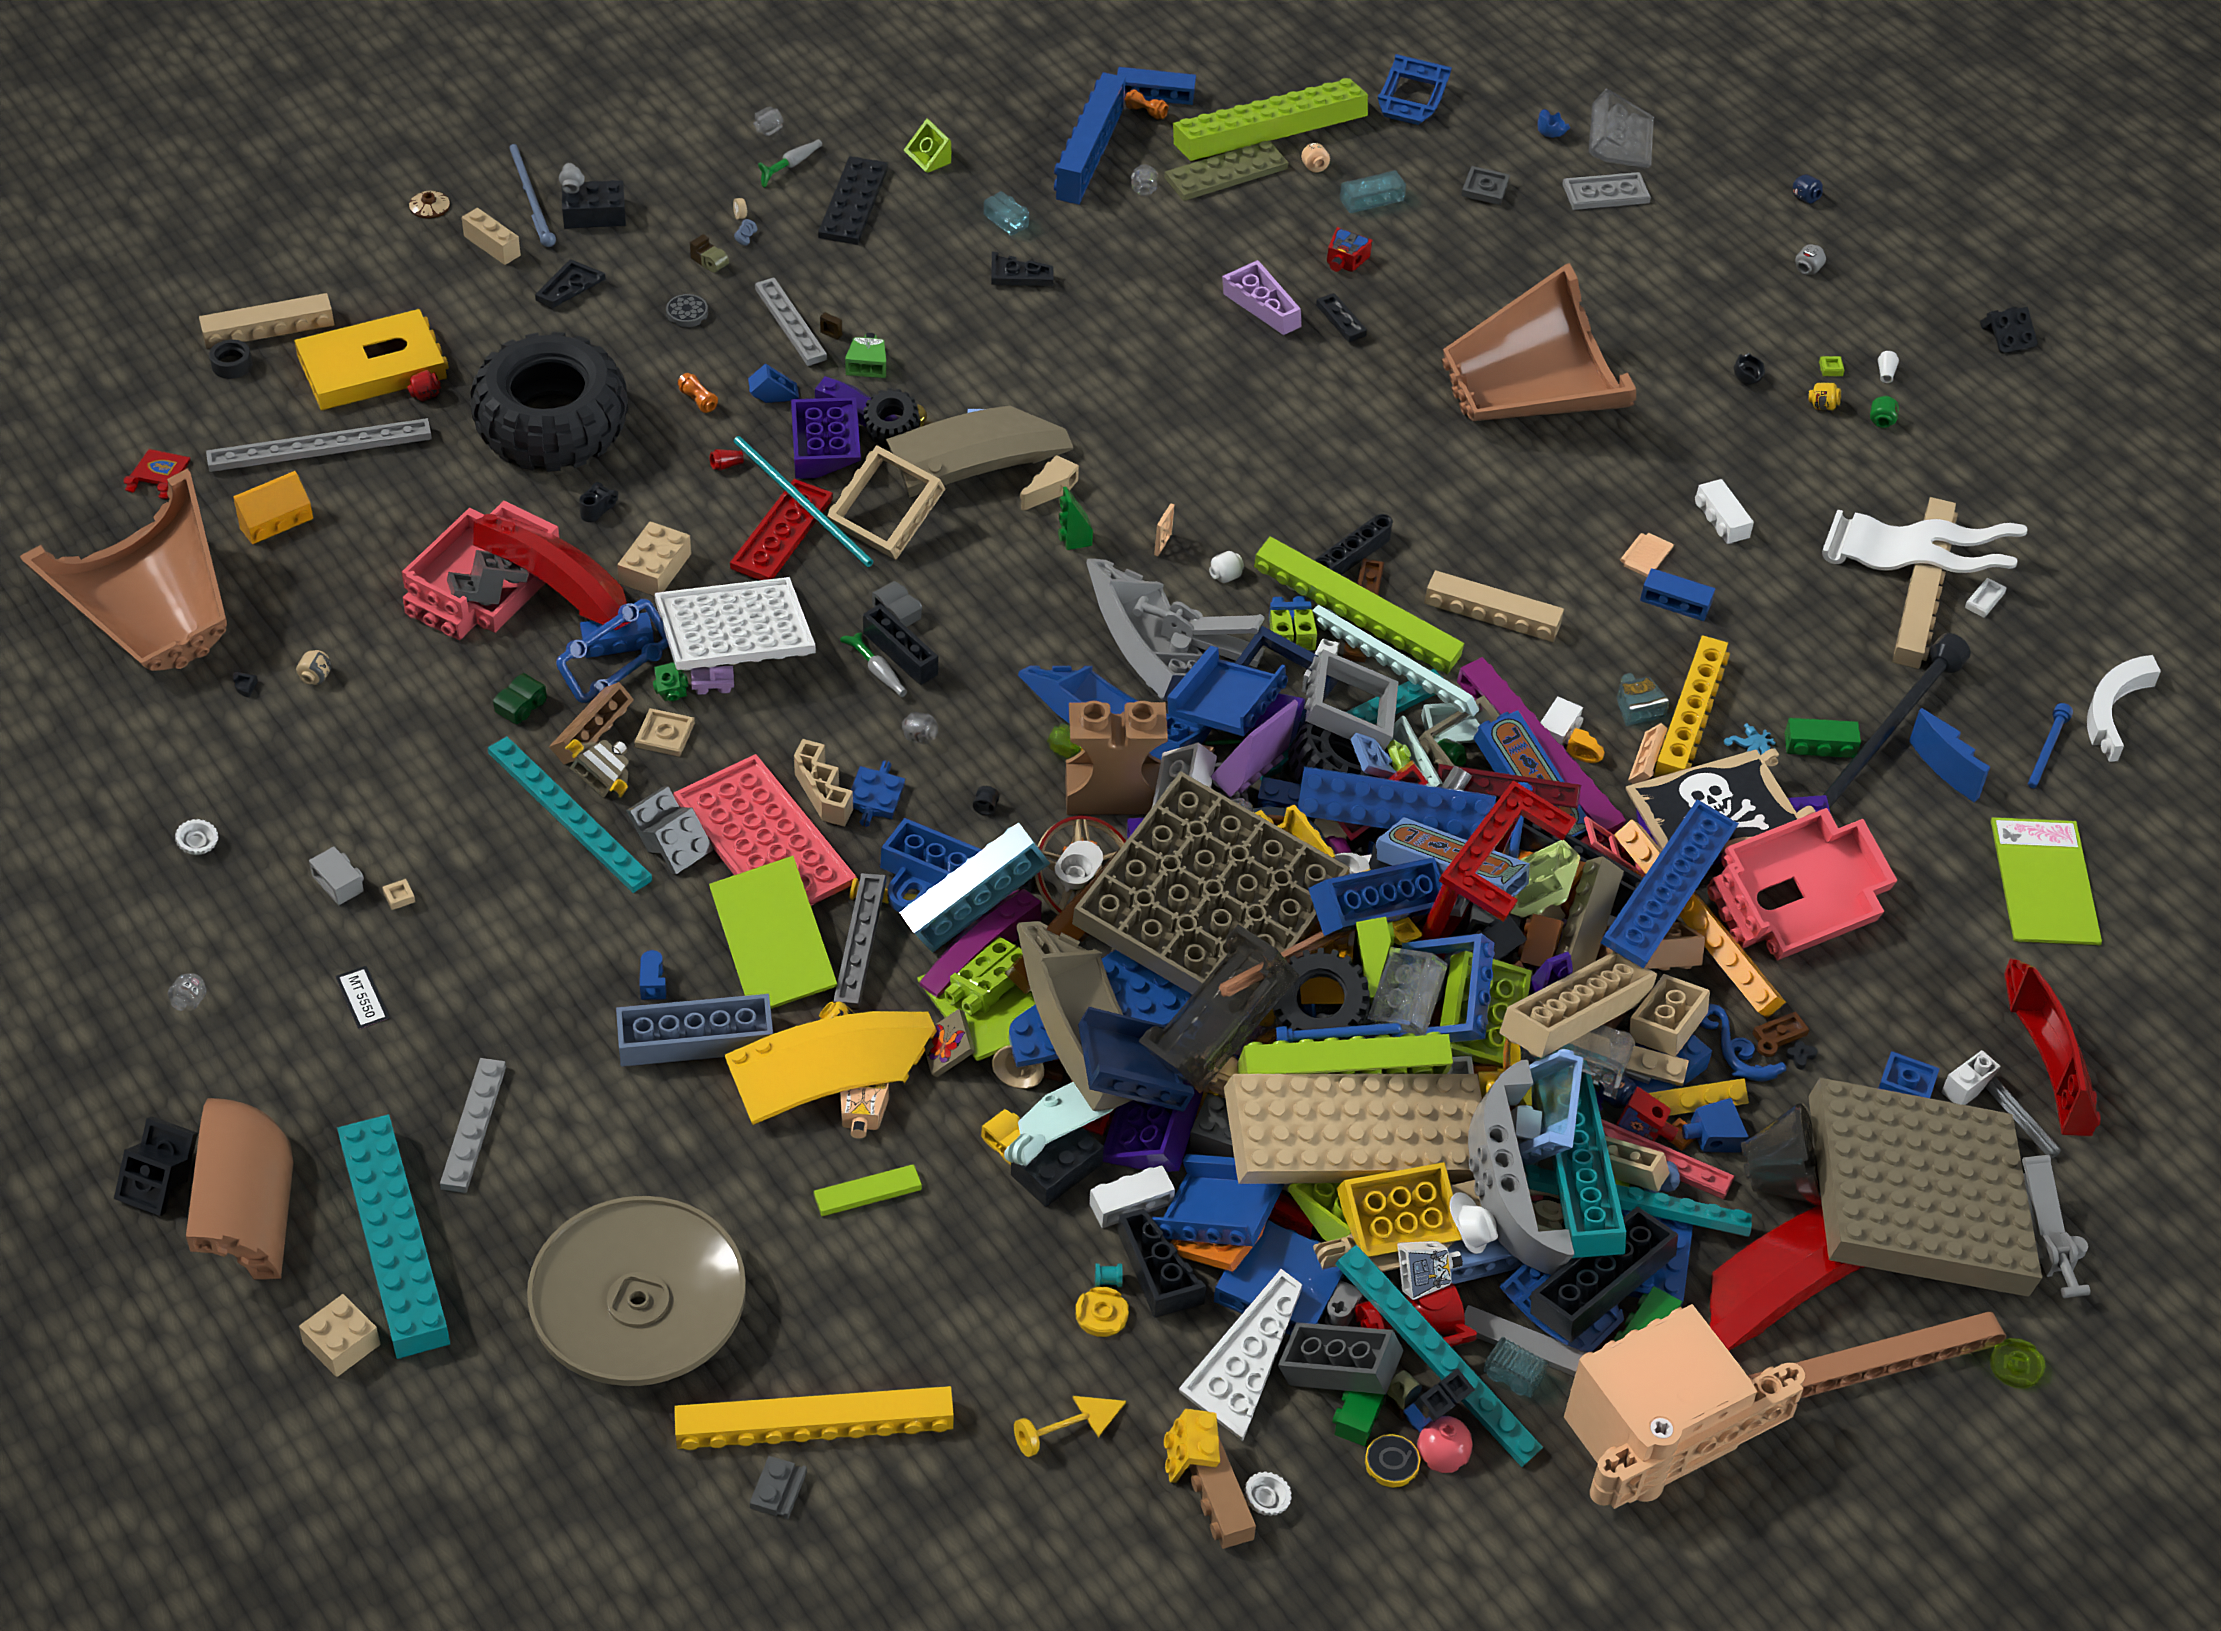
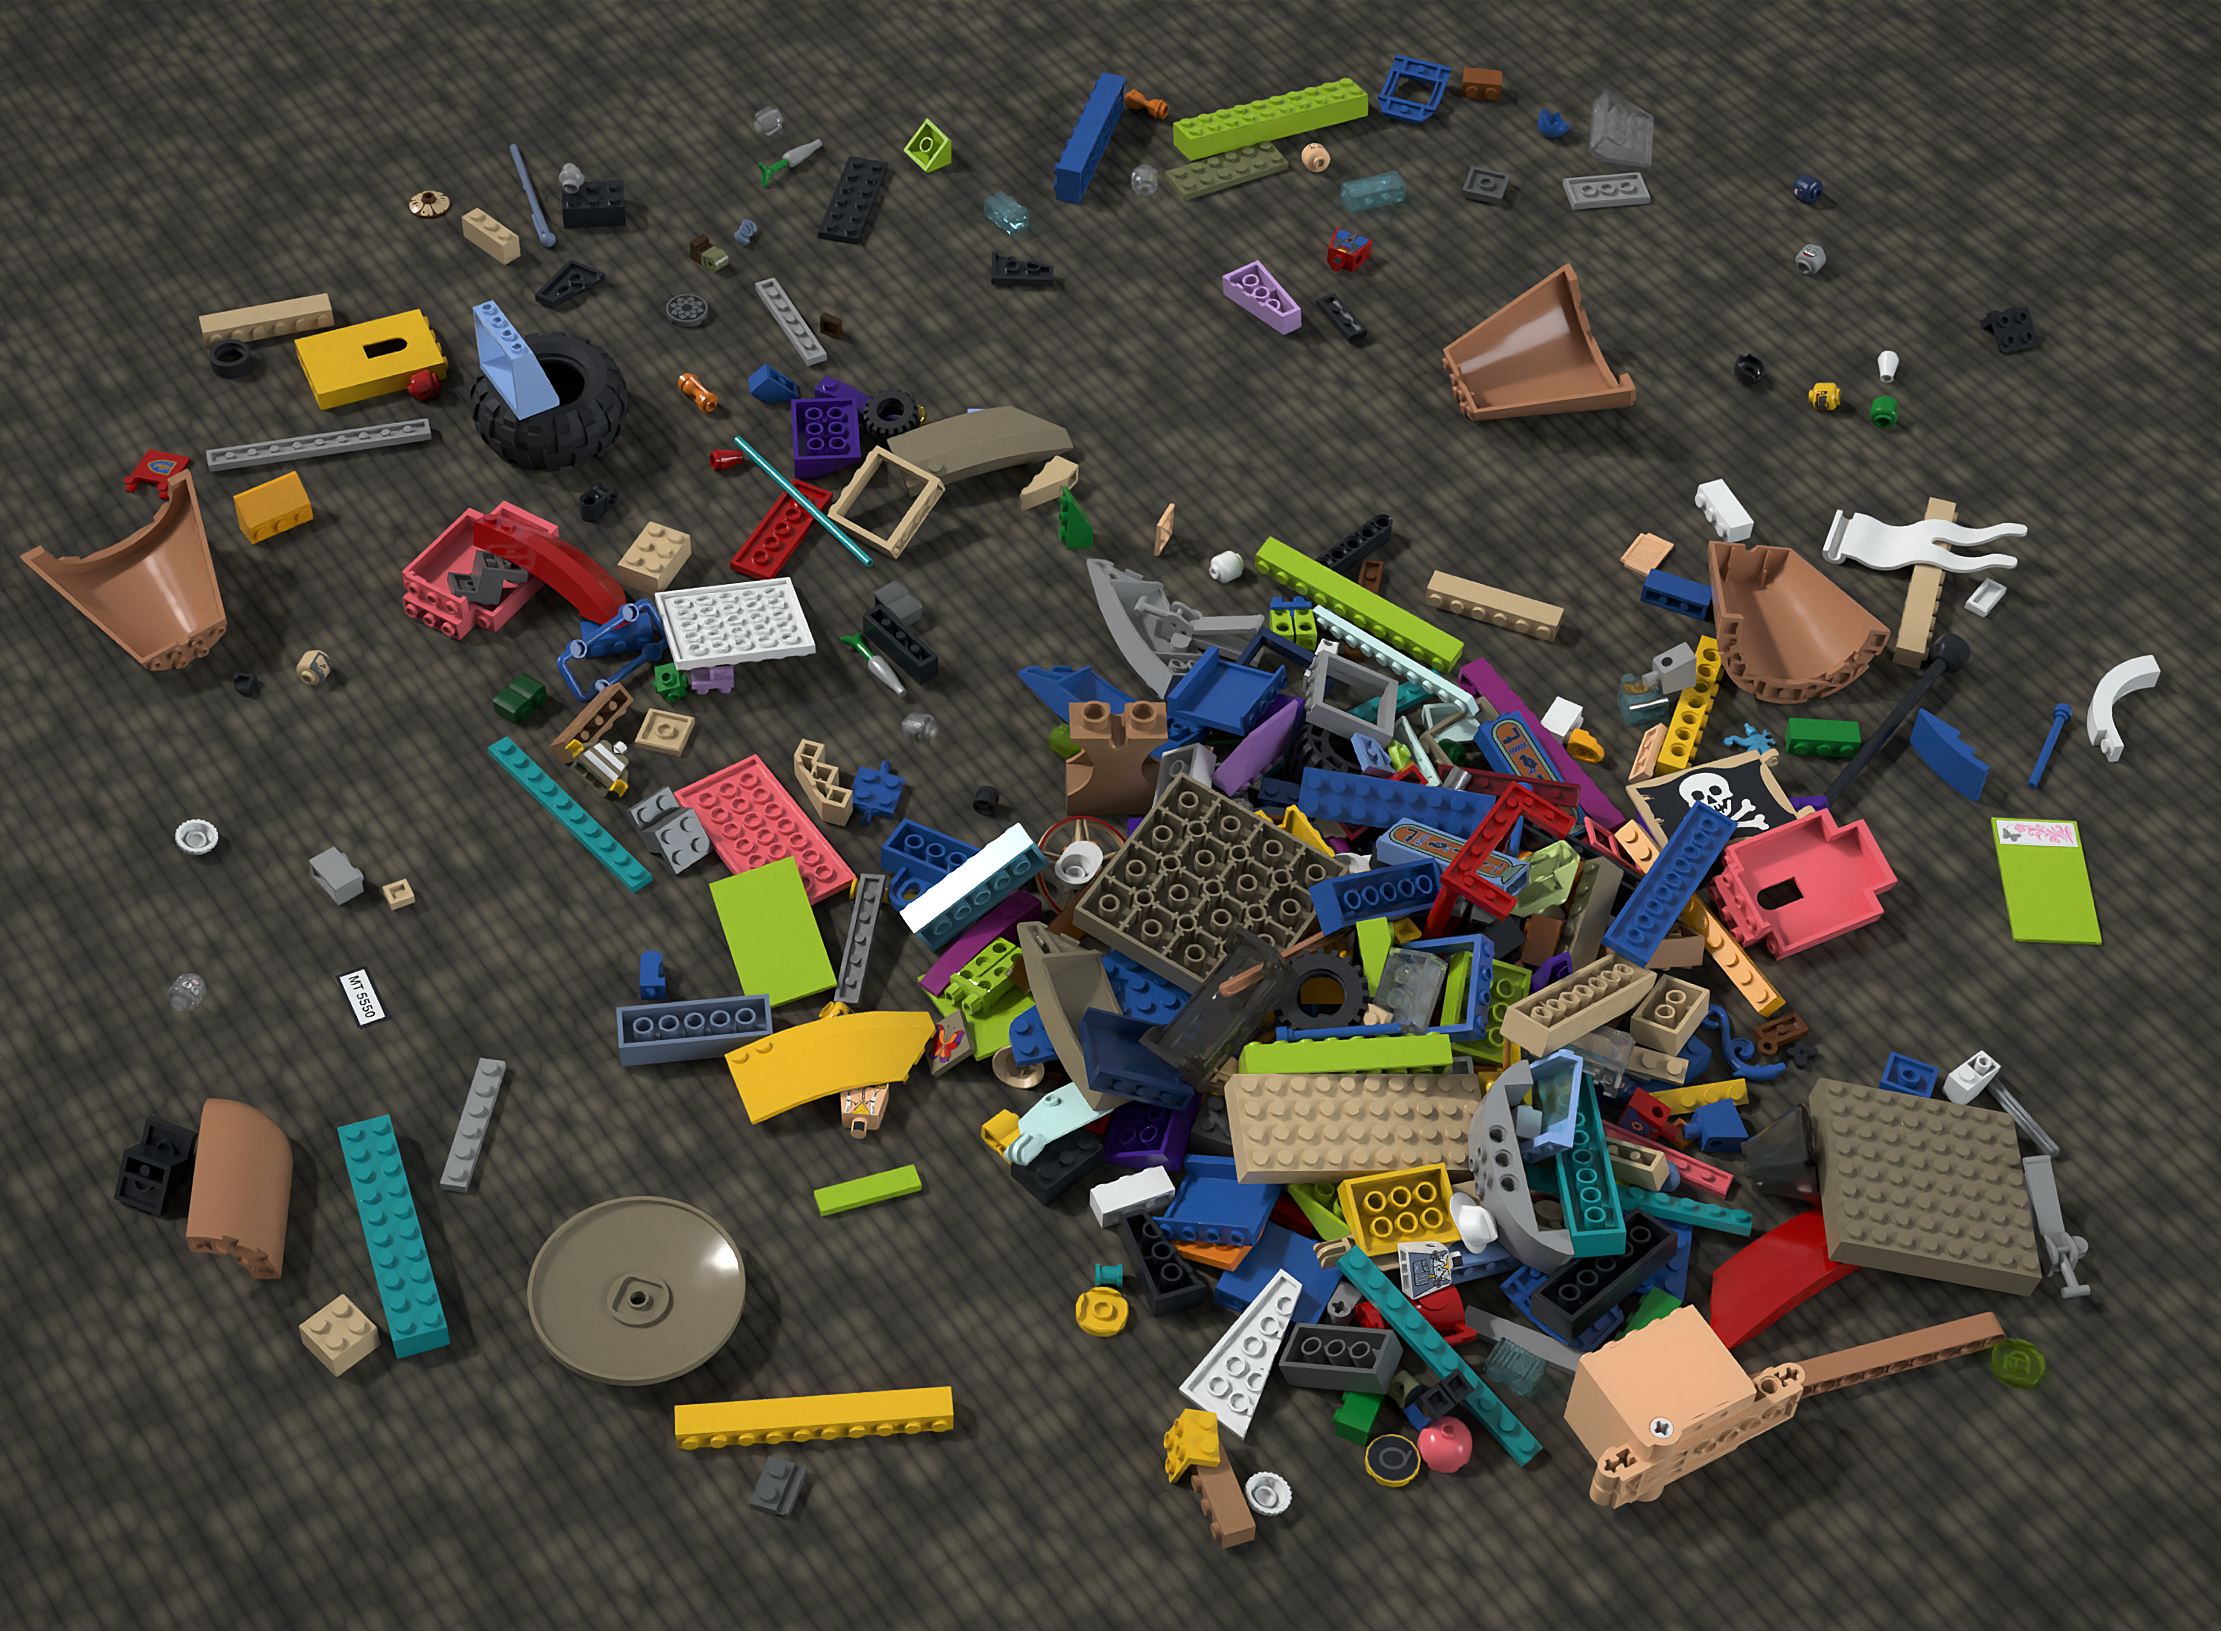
tan tile [733,198,747,219] -> none
bright green torso [845,333,886,378] -> none
yellow piece [1014,1396,1126,1457] -> none
blue brick [1117,67,1196,105] -> none
lime tile [1819,356,1845,376] -> none
red slope [2004,958,2101,1136] -> none
none -> light blue windscreen [472,300,560,420]
none -> tan plate [1360,1003,1393,1036]
none -> dark orange brick [1461,67,1502,101]
none -> light grey torso [1642,642,1697,694]
none -> nougat cone [1708,541,1891,704]

